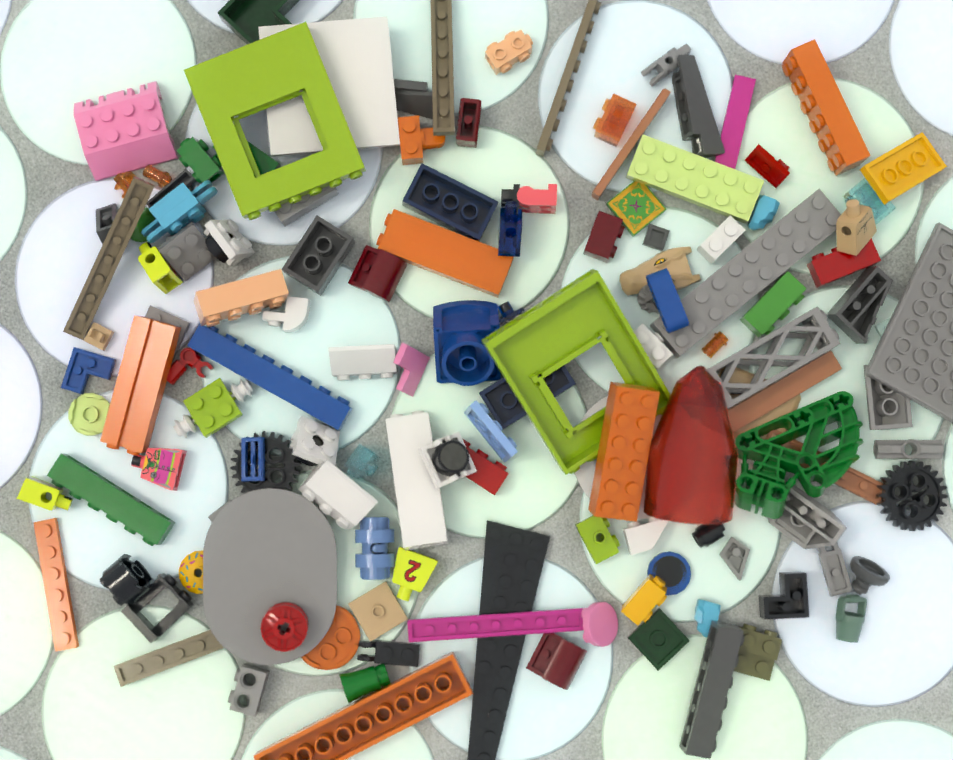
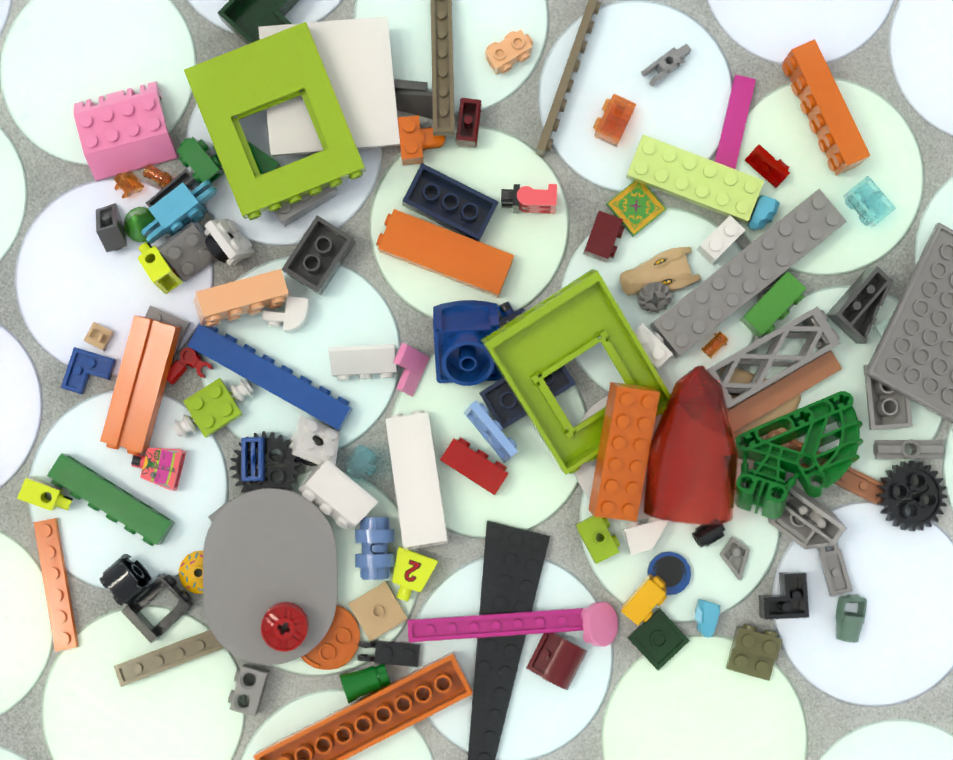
dark tan plate [63,176,155,340] -> none
yellowish green tile [68,393,110,436] -> none
dark red brick [348,245,408,302] -> none
piece [419,431,477,489] -> none
clear blue torso [498,201,522,257] -> none
nougat tile [592,88,671,201] -> none
dark grey tile [642,224,670,251] -> none
blue beam [646,268,689,333] -> none
dark grey wedge [672,55,725,158] -> none
dark grey brick [679,620,744,759] -> none
red brick [807,238,881,288] -> none
tan torso [836,199,877,256] -> none
dark grey hair [850,556,890,595] -> none
yellow plate [859,132,947,205] -> none

